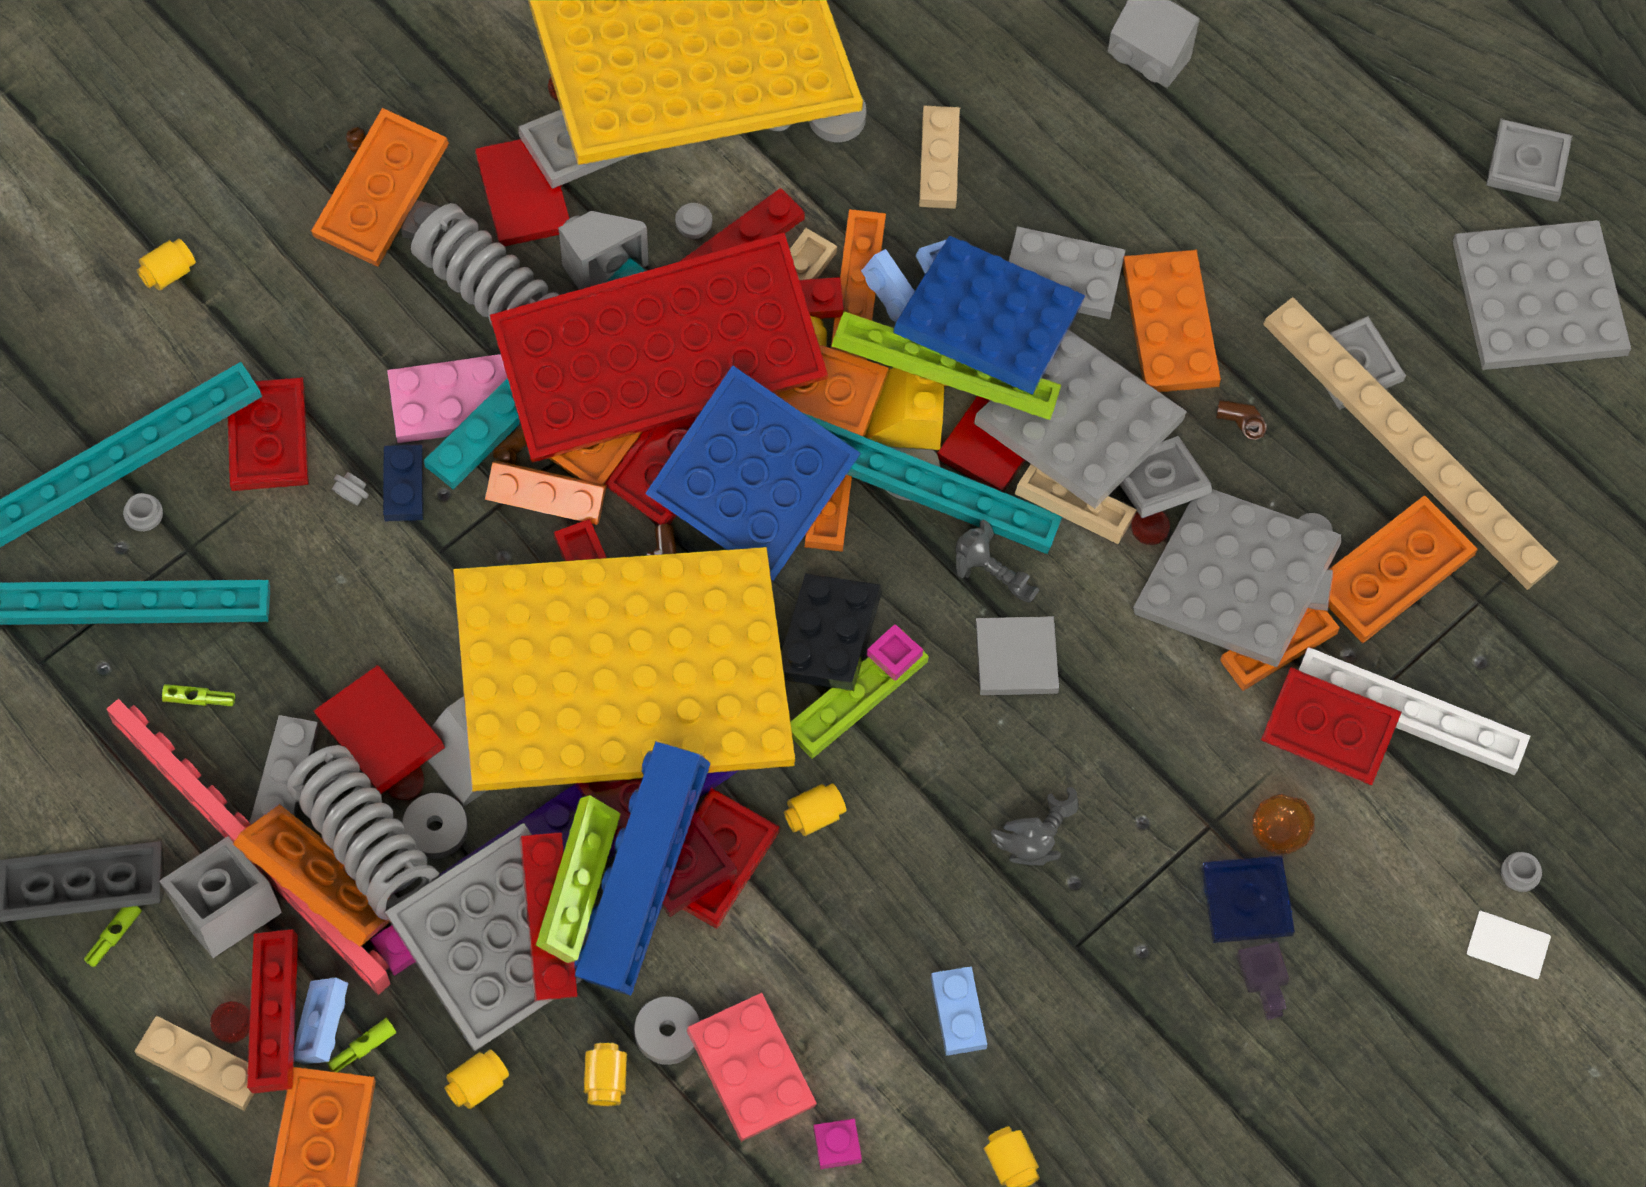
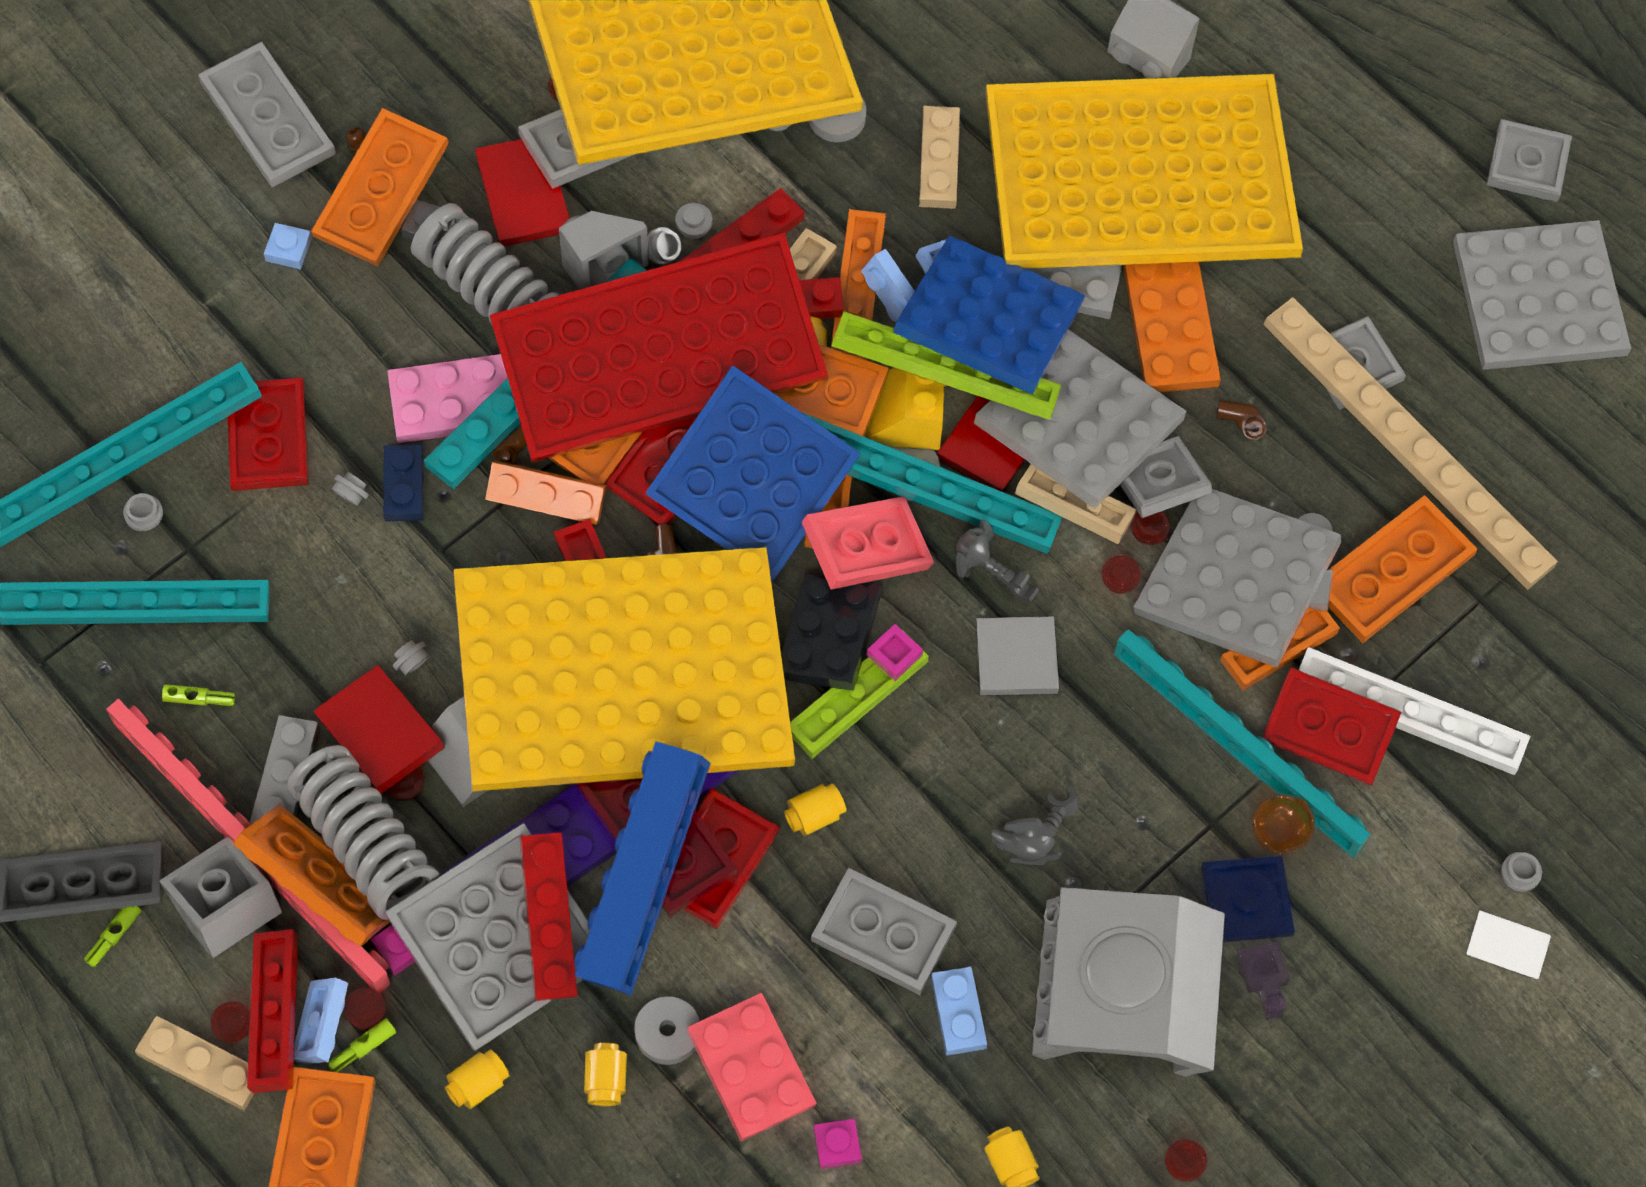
yellow brick [137,238,196,291] -> none
light grey piece [402,793,468,859] -> none
lime plate [536,795,621,963] -> none
none -> light grey plate [198,42,336,188]
none -> light blue plate [264,223,312,270]
none -> clear red plate [344,987,386,1029]
none -> light grey plate [393,640,430,676]
none -> light grey plate [647,227,681,265]
none -> coral plate [802,497,934,589]
none -> light grey plate [811,868,957,995]
none -> yellow plate [986,74,1303,269]
none -> light grey panel [1032,887,1225,1077]
none -> clear red plate [1102,556,1141,594]
none -> teal plate [1114,629,1370,859]
none -> clear red plate [1165,1139,1207,1182]

